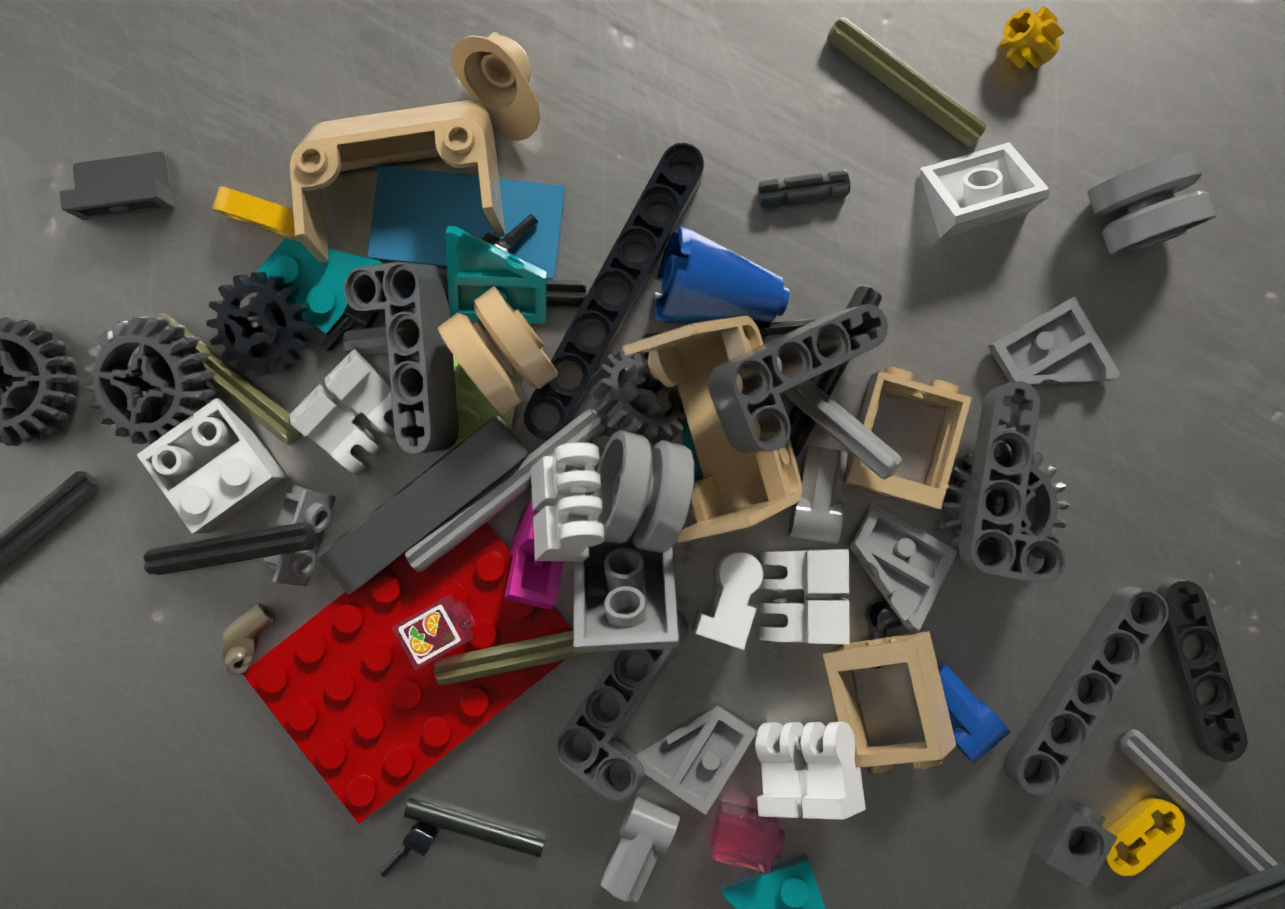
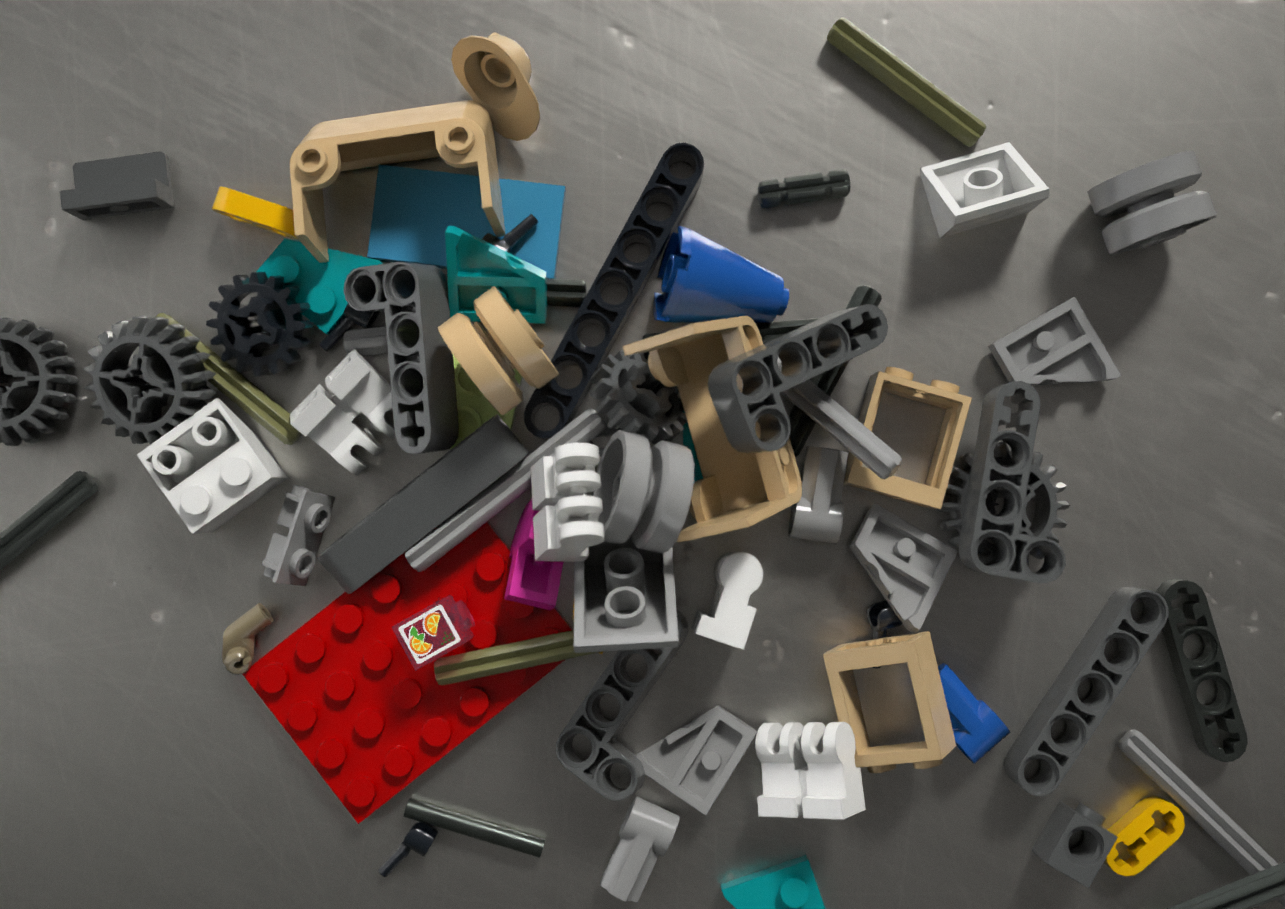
pearl dark grey axle [143,522,316,575] -> none
clear pink brick [710,801,785,873] -> none
white legs [758,548,850,645] -> none
yellow gear [1000,6,1064,69] -> none

